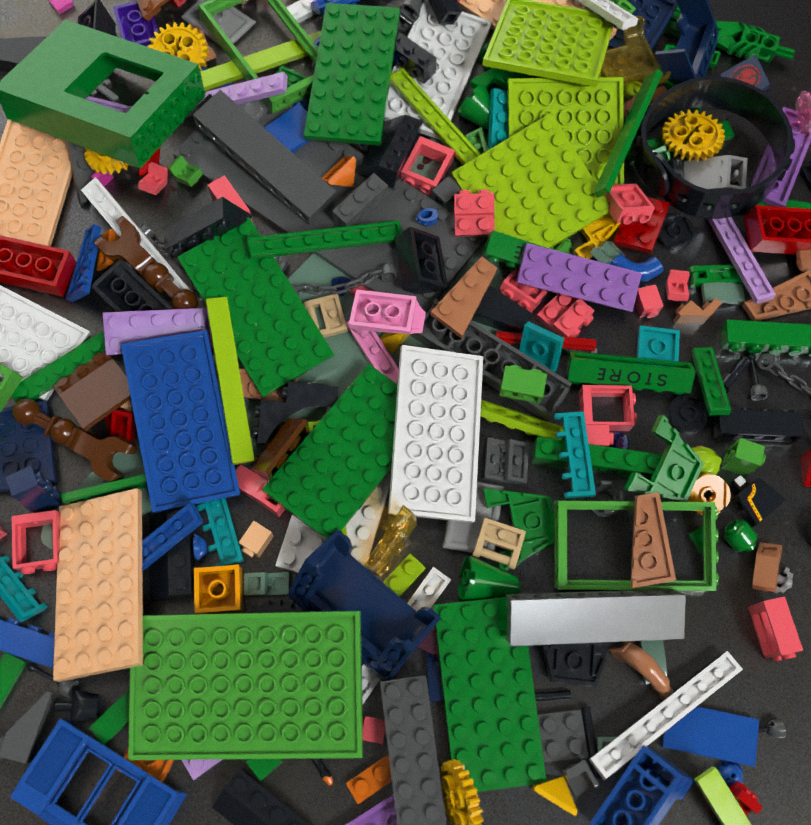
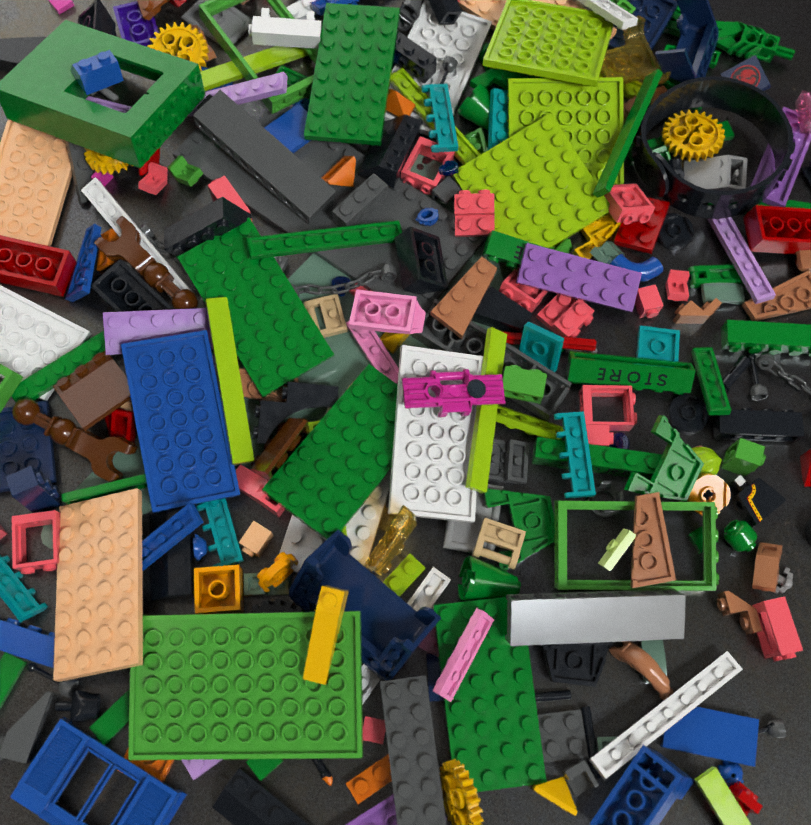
none -> blue slope [71,50,124,95]
none -> white brick [249,8,322,49]
none -> light orange plate [257,552,299,592]
none -> yellow slope [303,585,349,685]
none -> orange slope [386,89,416,117]
none -> dark pink piece [402,369,505,417]
none -> teal hinge [421,84,458,153]
none -> bright pink plate [432,608,494,702]
none -> clear blue piece [439,160,459,176]
none -> dark grey hinge [440,56,458,84]
none -> lime tile [465,327,507,493]
none -> yellowish green plate [598,528,636,571]
none -> nougat slope [717,591,762,635]

